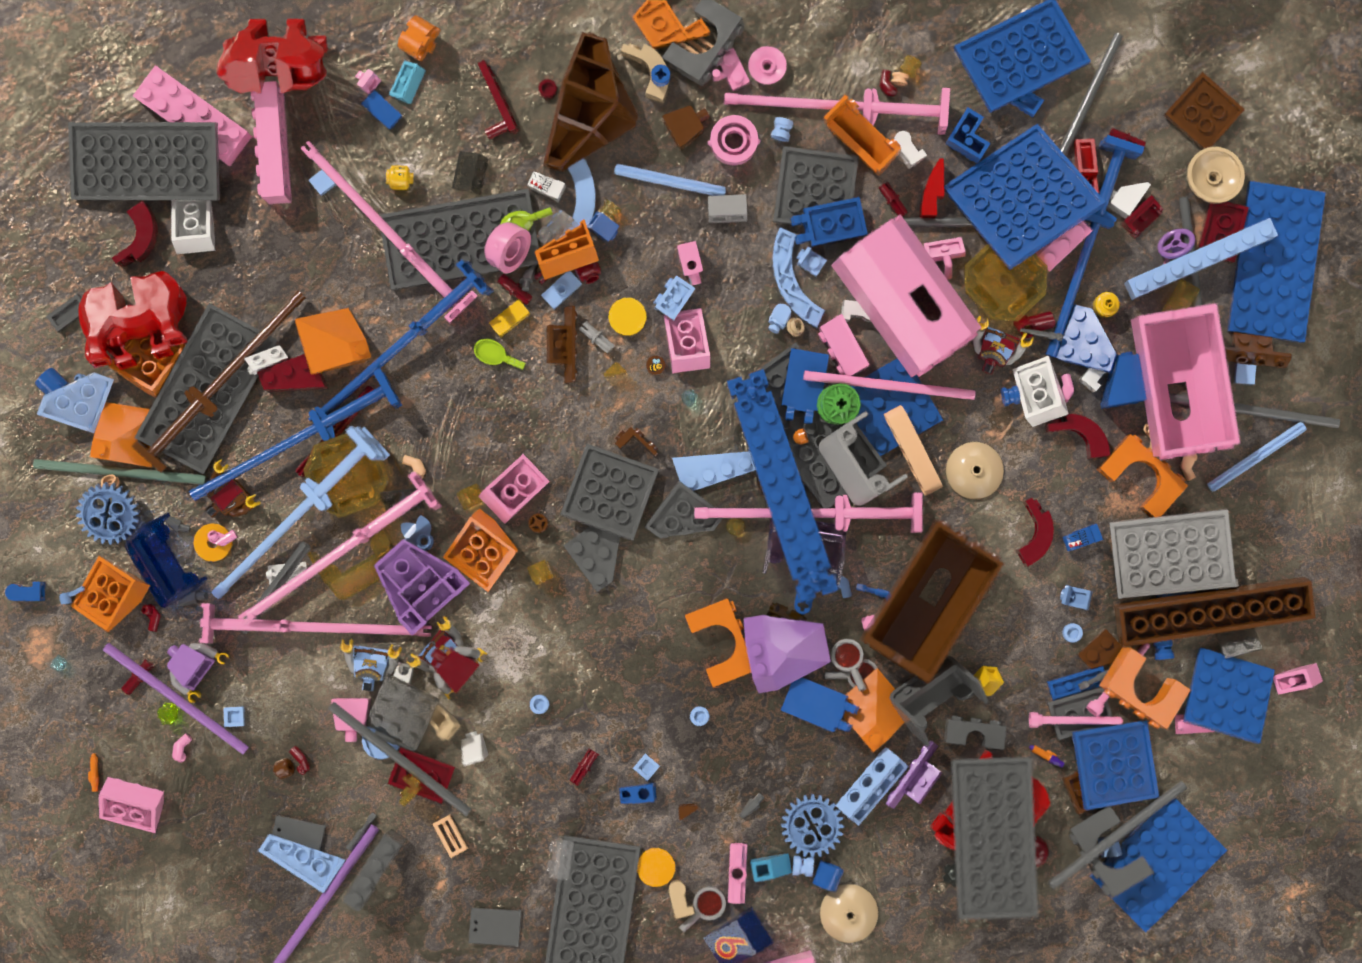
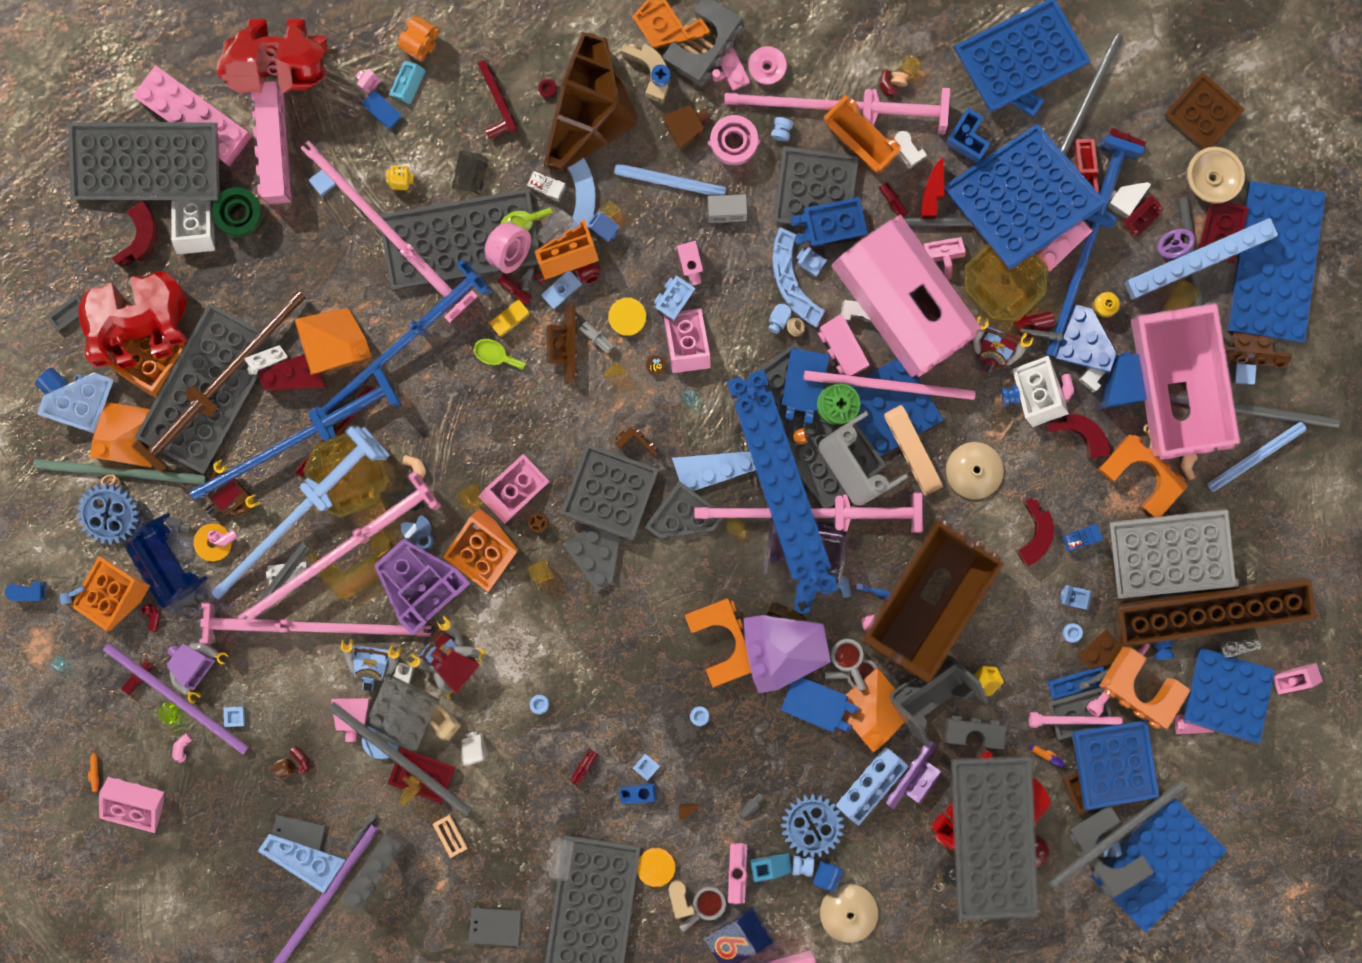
none -> dark green piece [212,187,264,237]

